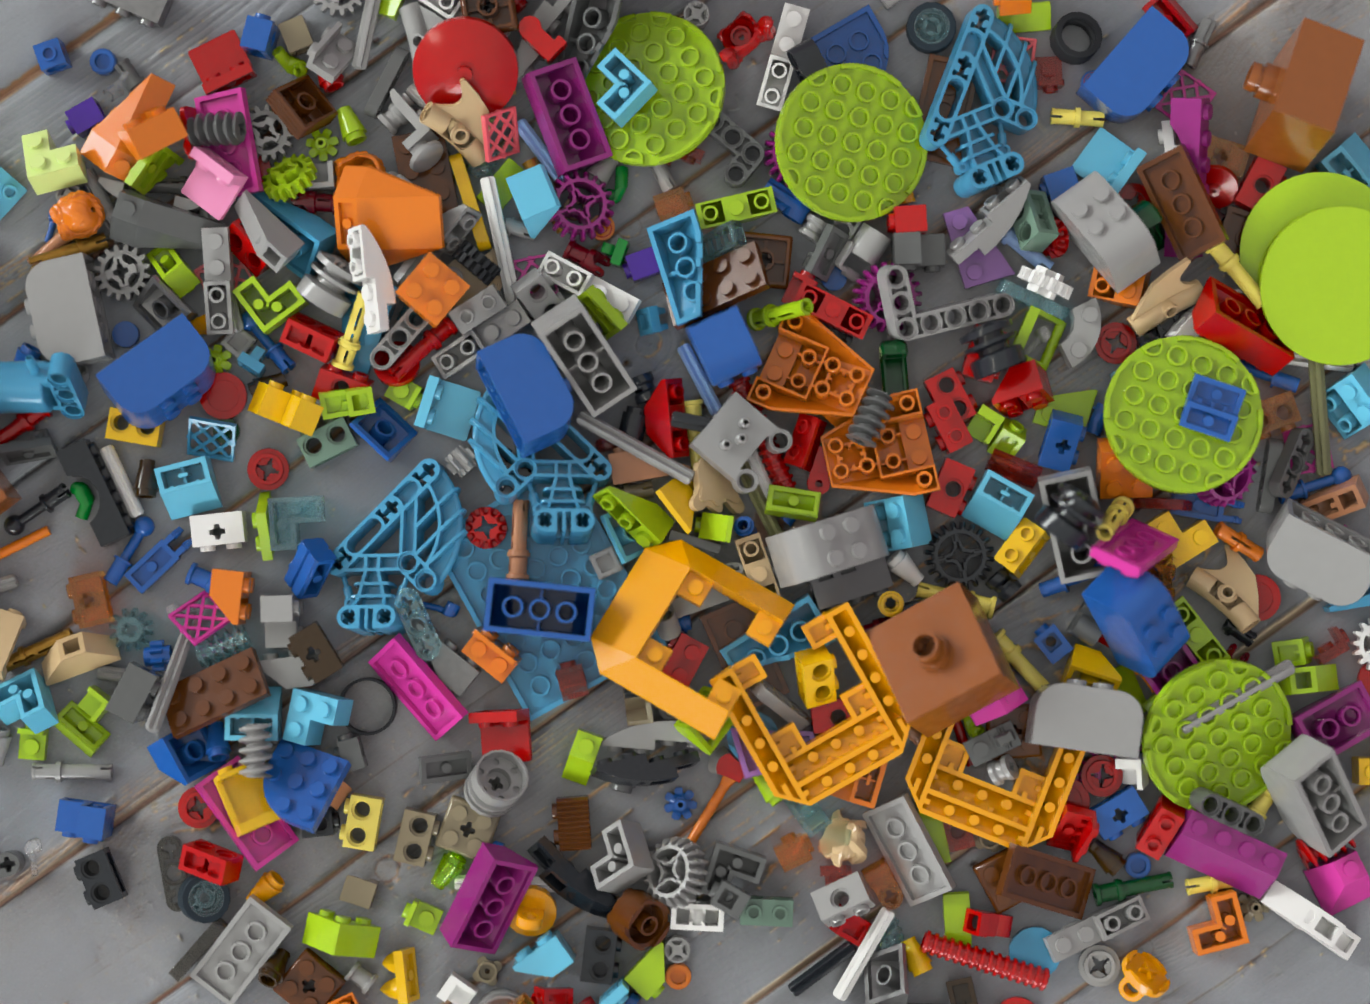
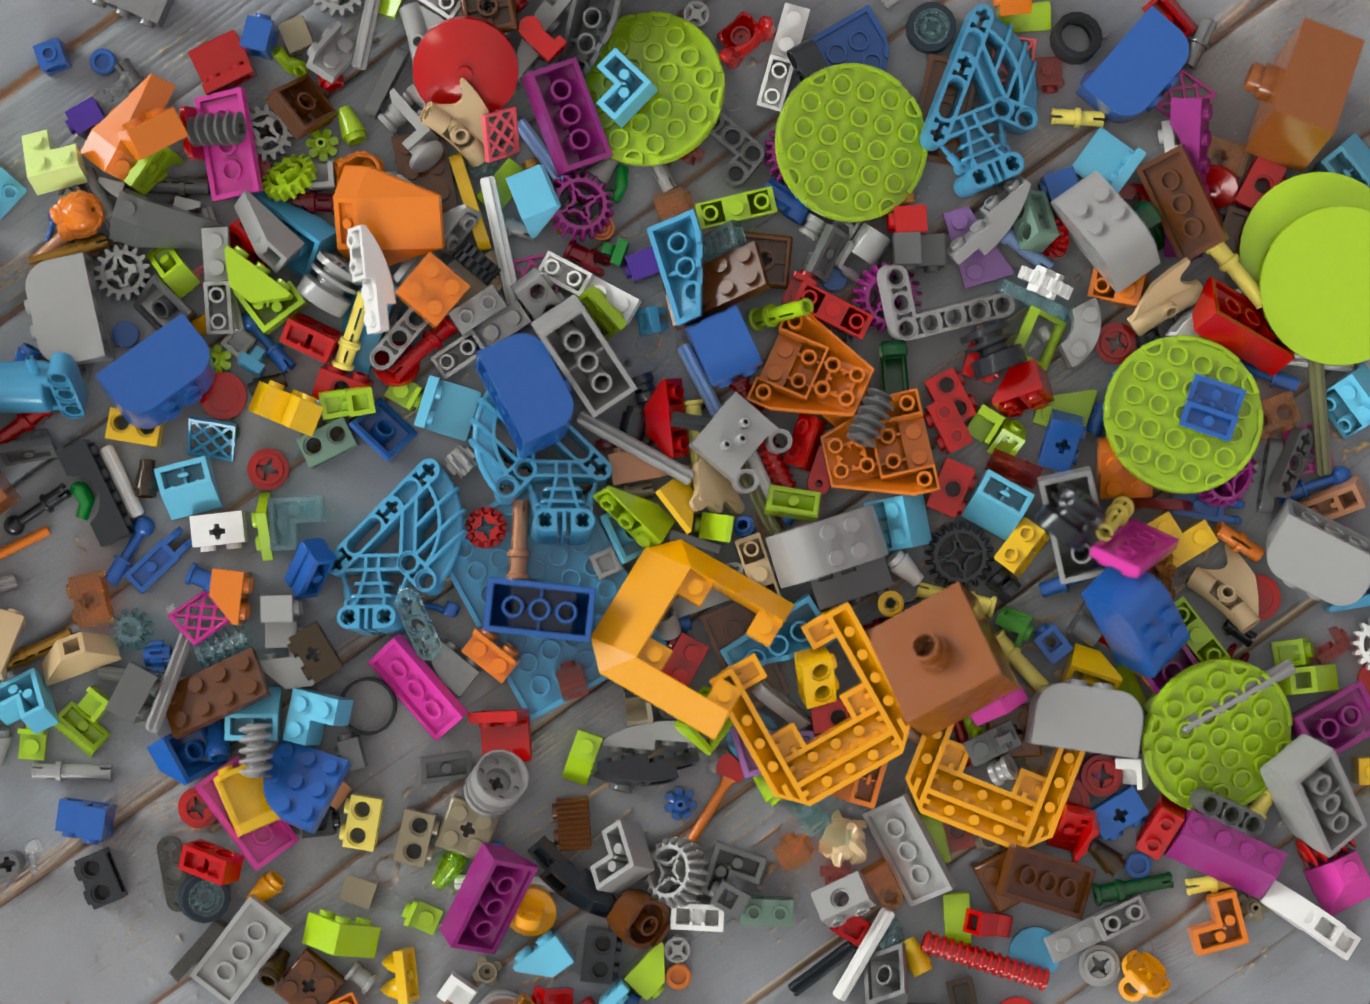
bright pink bracket [181,146,248,220] -> none
none -> lime slope [224,245,294,305]
none -> bright green bracket [995,605,1035,648]

